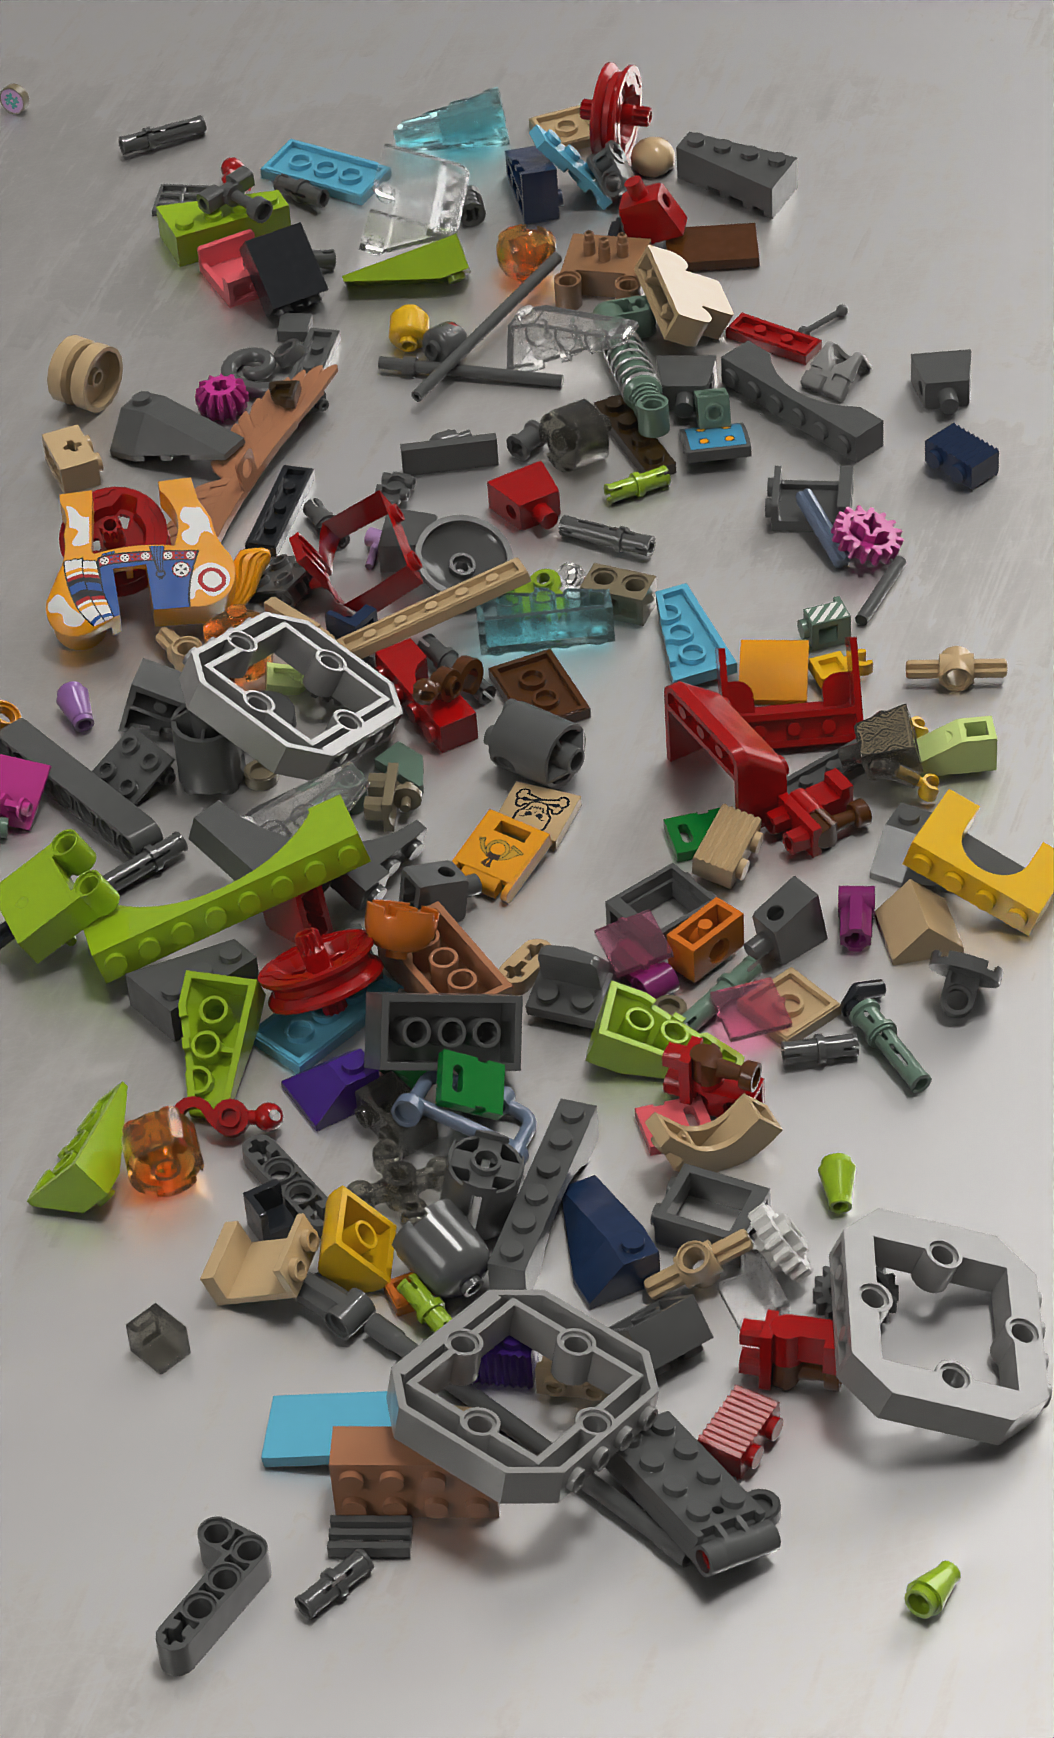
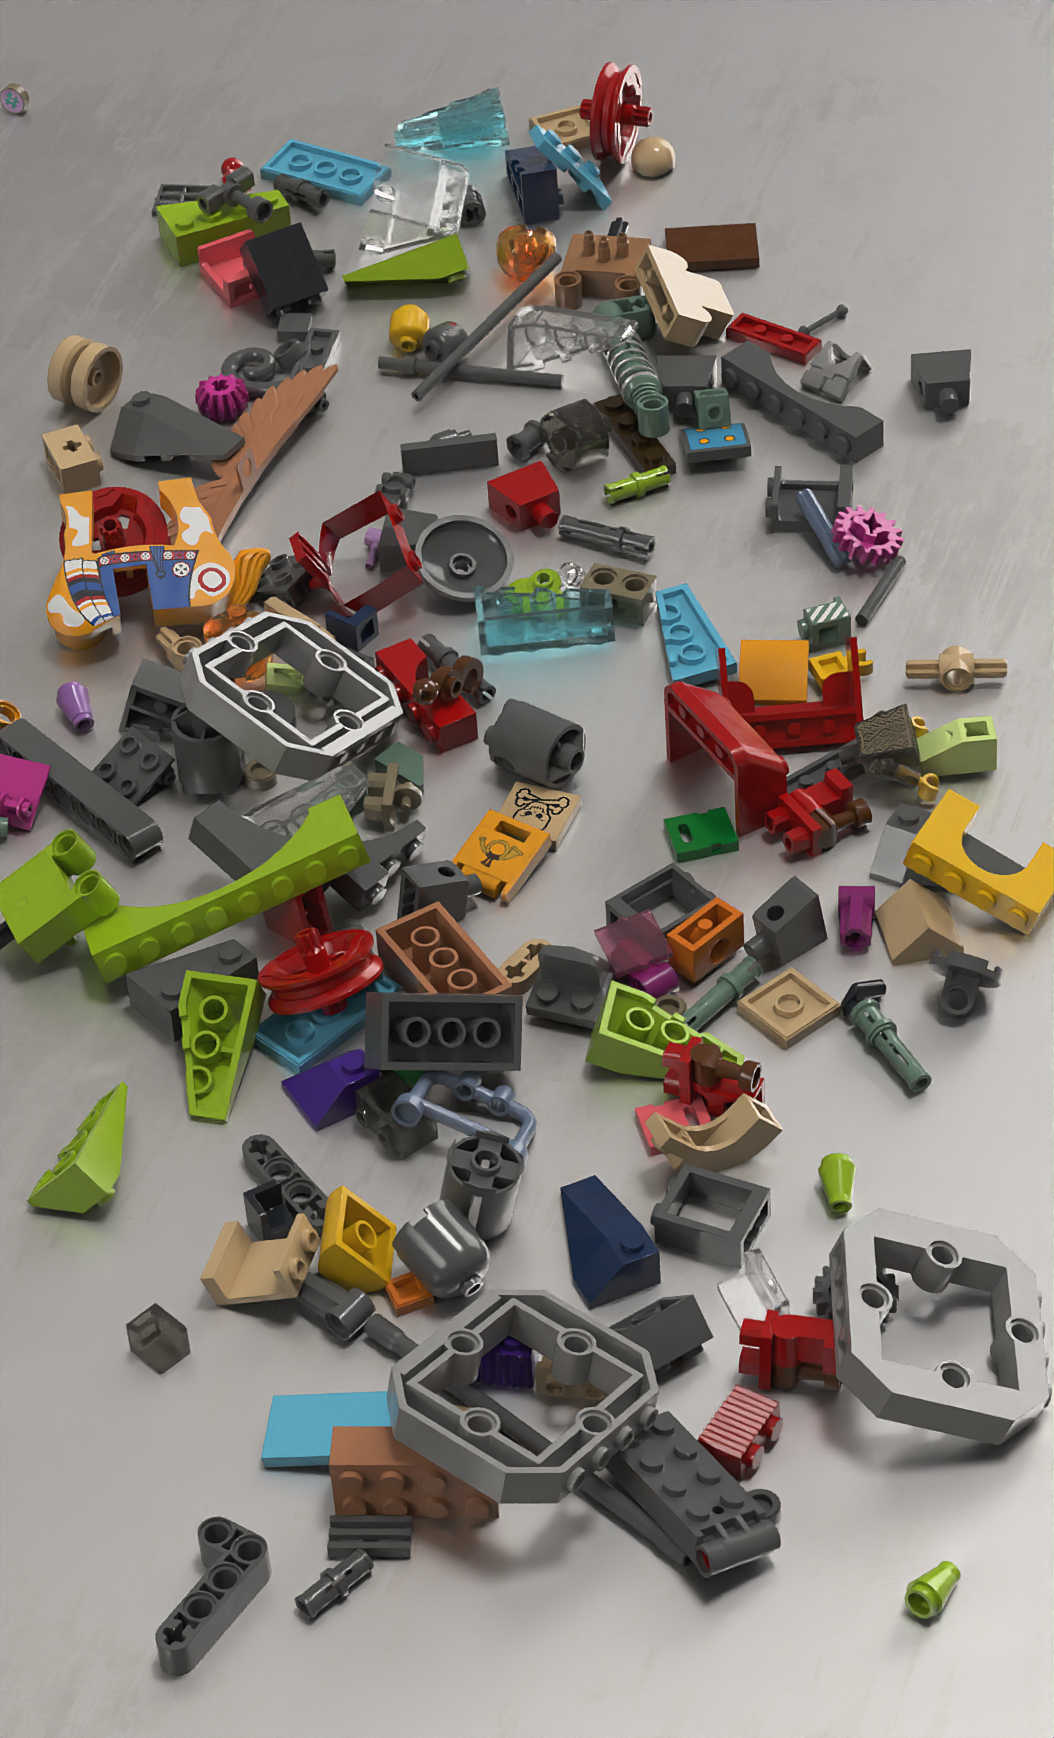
dark grey pin [103,831,188,891] -> none
dark grey pin [118,115,207,155] -> none
clear orange brick [121,1106,204,1197] -> none
red piece [170,1096,284,1142] -> none
black tile [245,465,315,557] -> none
dark brown tile [269,380,302,409] -> none
dark grey pin [303,498,350,551] -> none
tan tile [336,557,531,659] -> none
clear smoke gear [347,1139,447,1227] -> none
orange cylinder [365,899,440,959] -> none
lime pin [397,1273,452,1333] -> none
green piece [435,1049,505,1121] -> none
dark grey arch [487,1098,599,1290] -> none
reddish brown tile [488,648,591,723] -> none
dark grey piece [586,140,635,199] -> none
red torso [619,175,688,244] -> none
tan axle [644,1229,753,1300] -> none
dark grey wedge [676,132,798,219] -> none
tan brick [692,804,764,889] -> none
clear pink piece [710,977,792,1043] -> none
white gear [748,1202,814,1283] -> none
dark grey pin [781,1032,859,1065] -> none
dark blue brick [925,422,999,490] -> none

